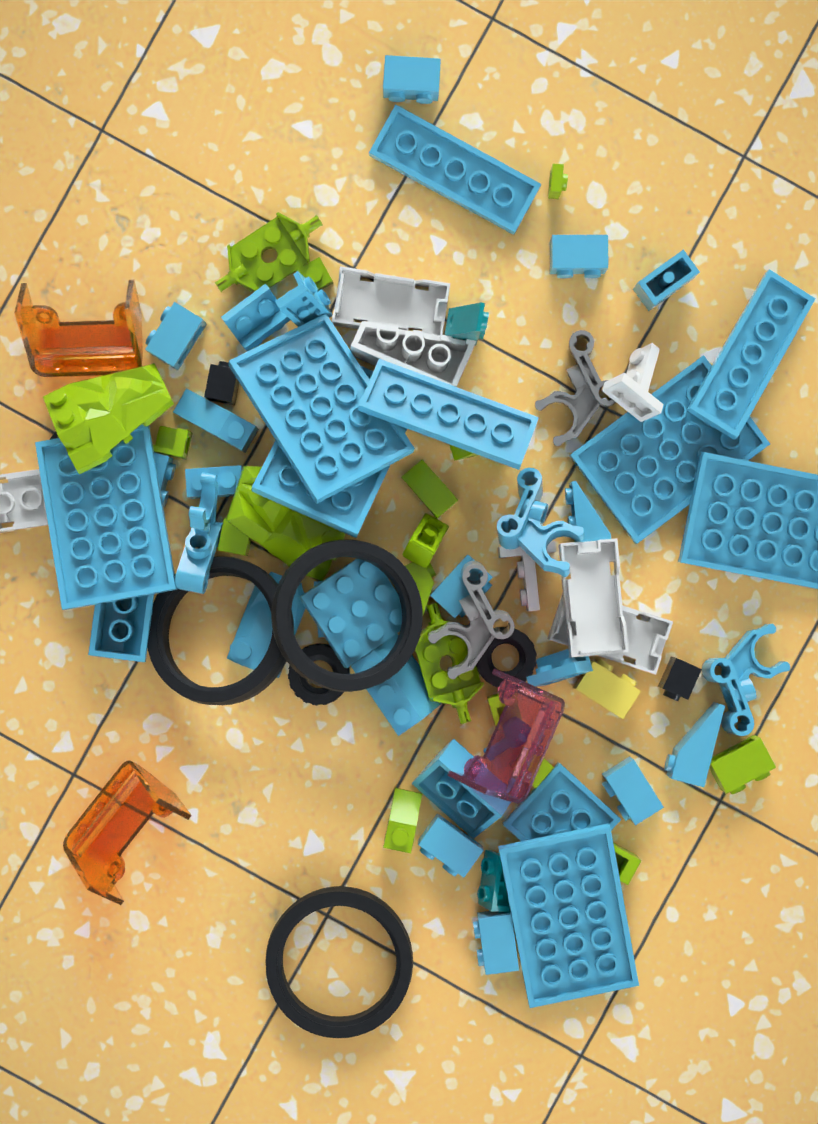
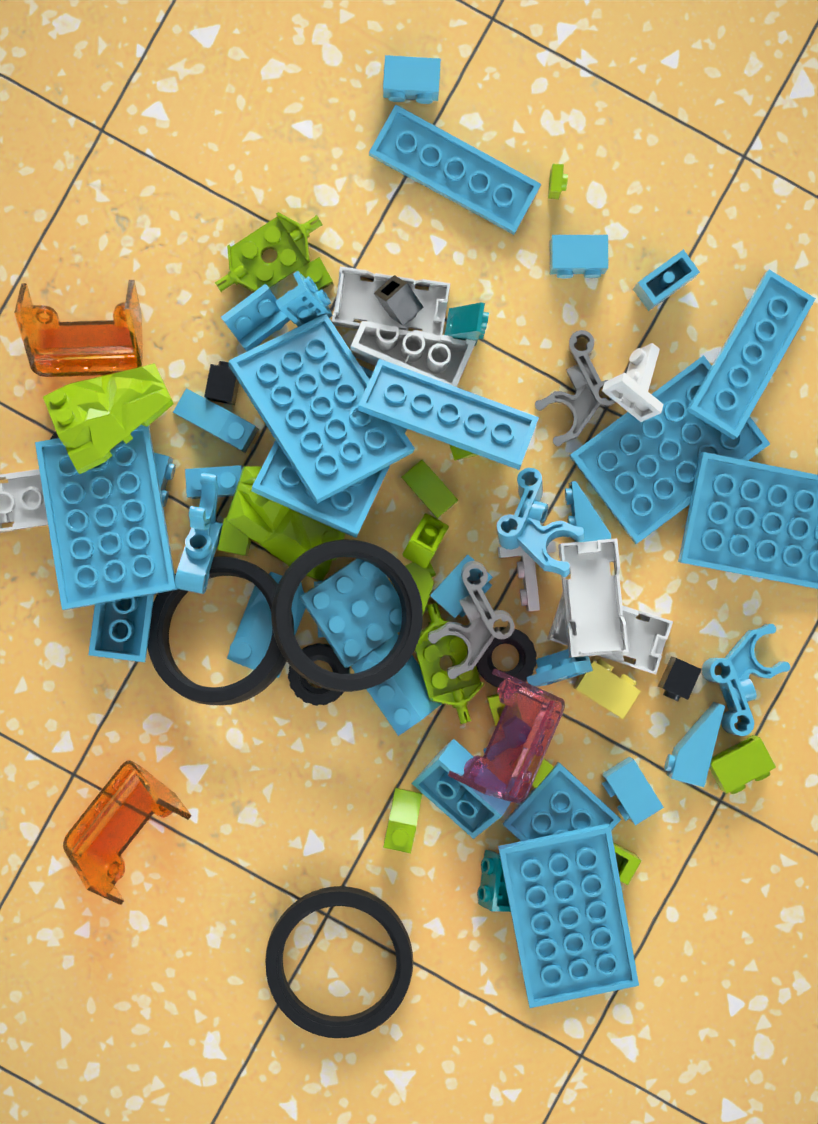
medium azure brick [145,302,207,371] -> none
lime panel [153,426,193,460] -> none
medium azure brick [418,813,484,878] -> none
medium azure brick [473,911,519,975] -> none
none -> brick [374,275,424,325]

